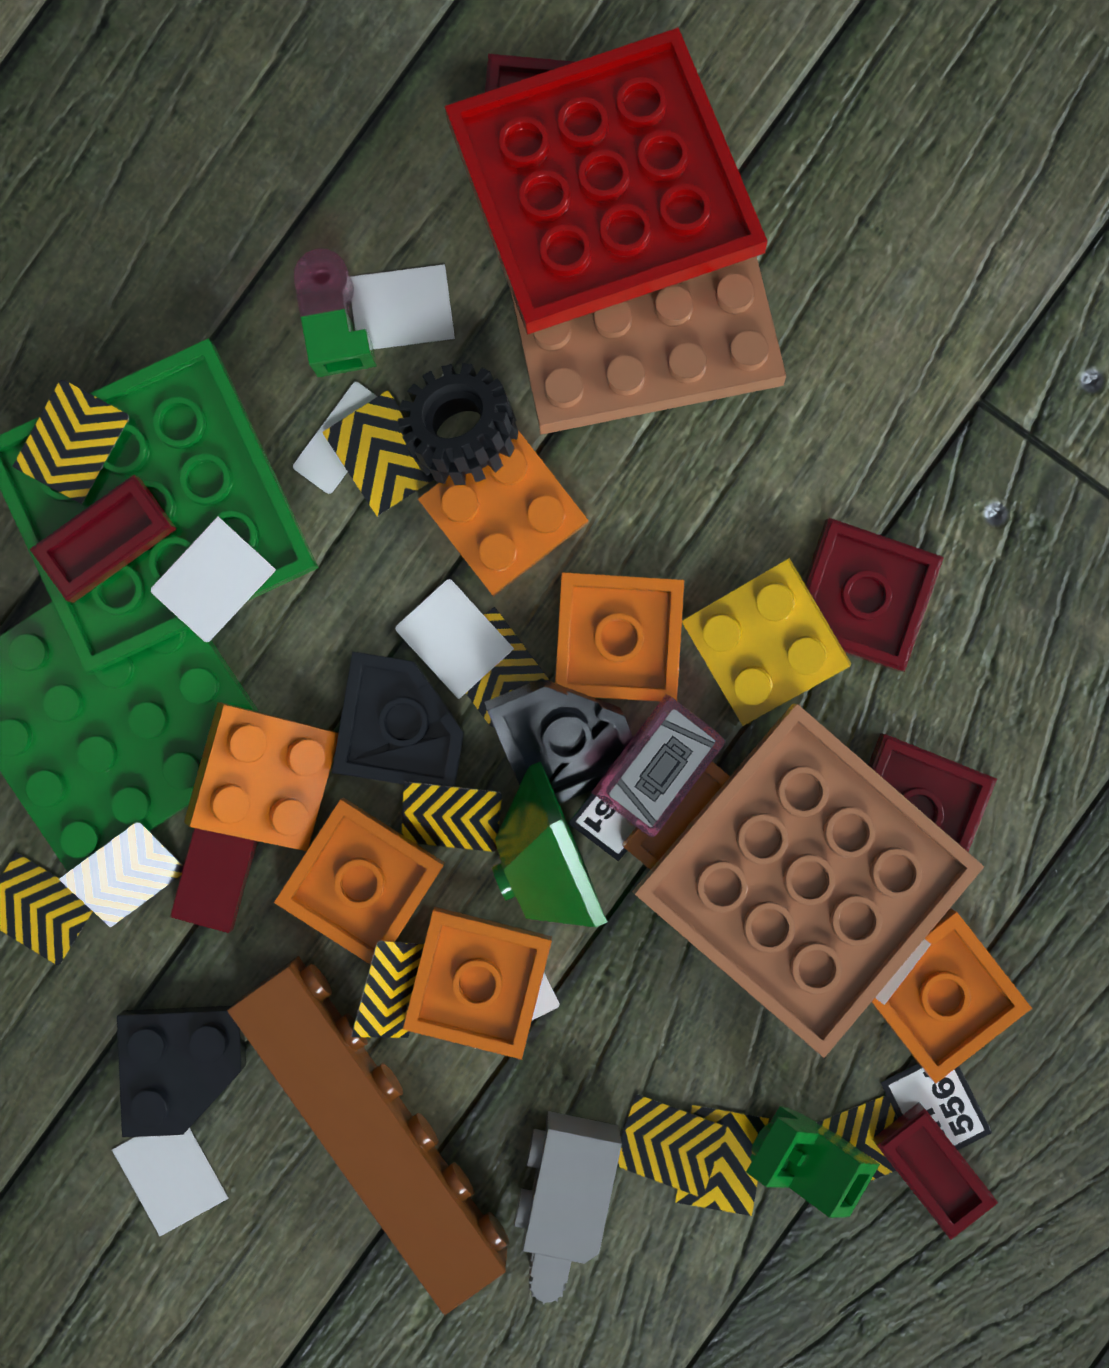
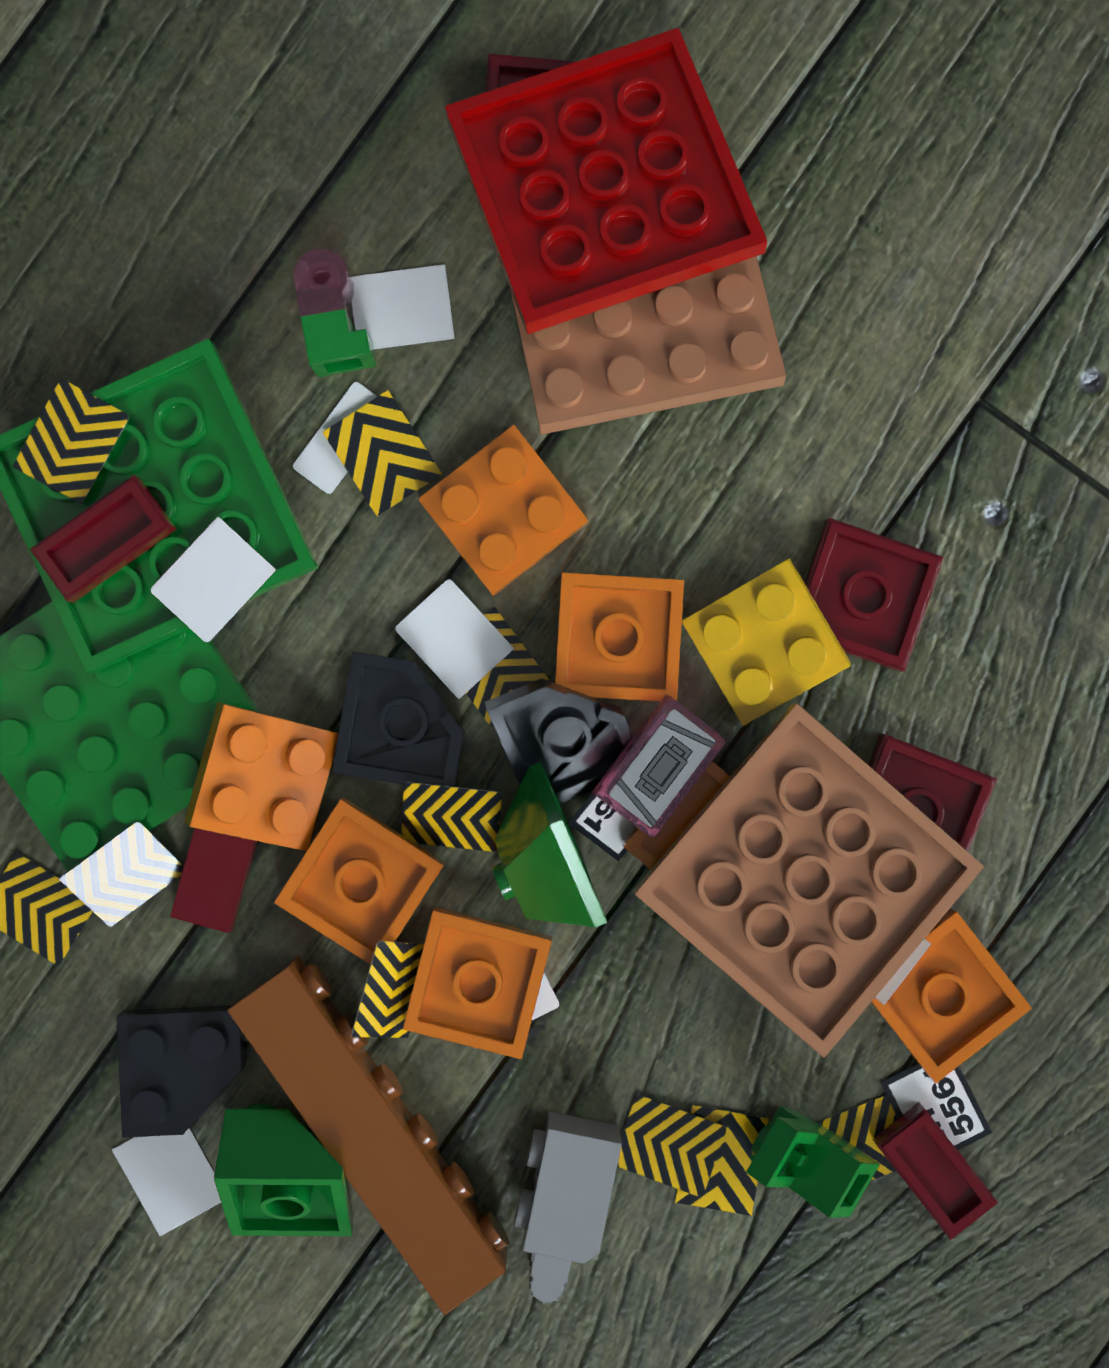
black tyre [398,363,518,485] -> none
none -> green slope [214,1104,353,1237]

